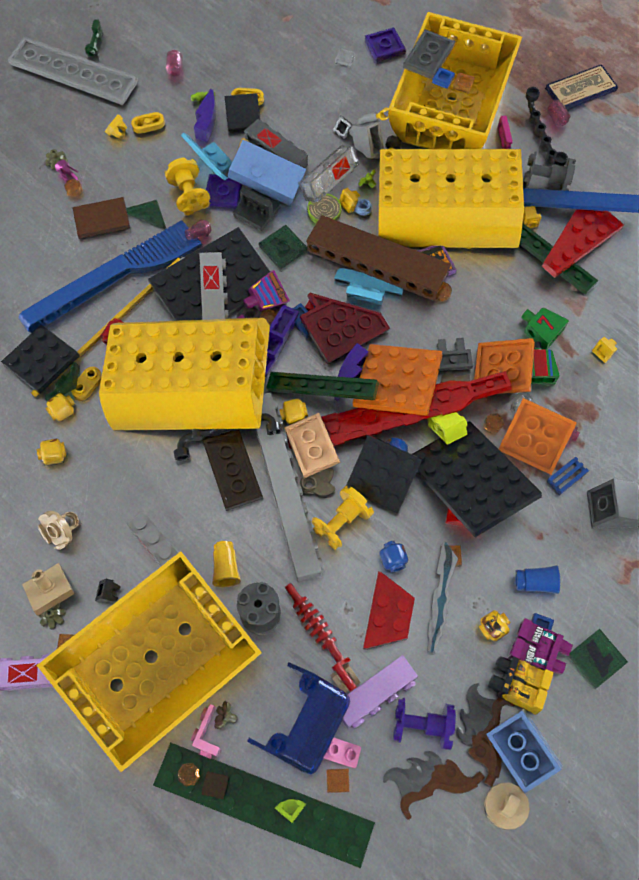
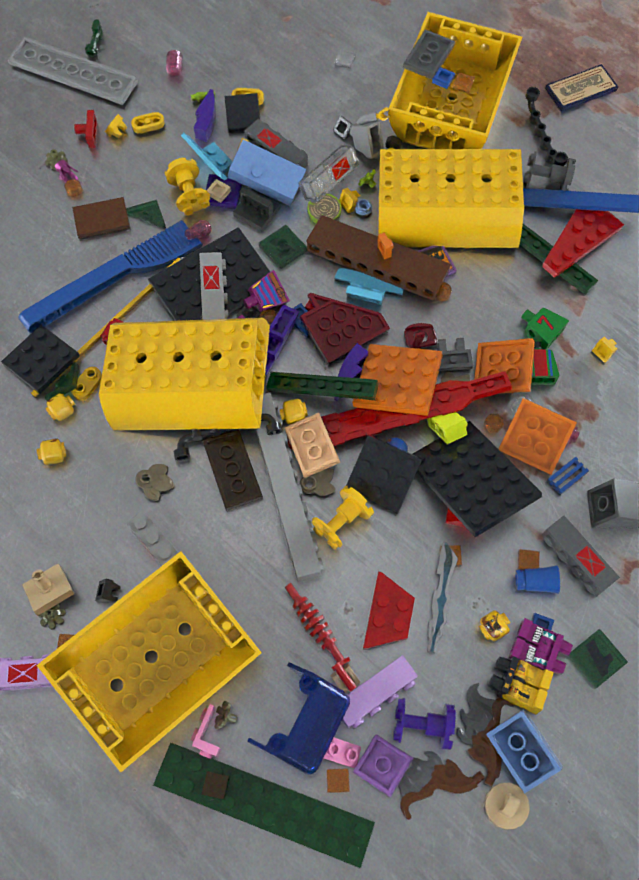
tan tile [38,511,79,549] -> none
clear orange tile [178,763,200,786] -> none
yellow plant [212,541,241,587] -> none
dark grey piece [237,582,281,635] -> none
lime tile [275,799,306,823] -> none
dark purple tile [365,27,406,62] -> none
blue head [379,541,409,572] -> none
dark pink tile [497,115,513,149] -> none
yellow bracket [523,206,542,229] -> none
clear pink brick [548,100,570,126] -> none
none -> red tile [74,110,97,148]
none -> dark tan plate [135,464,174,501]
none -> tan plate [207,179,231,203]
none -> medium lavender tile [353,734,413,798]
none -> orange plate [377,233,393,259]
none -> dark red piece [404,323,437,349]
none -> clear orange tile [518,549,540,570]
none -> dark grey brick [542,516,620,597]

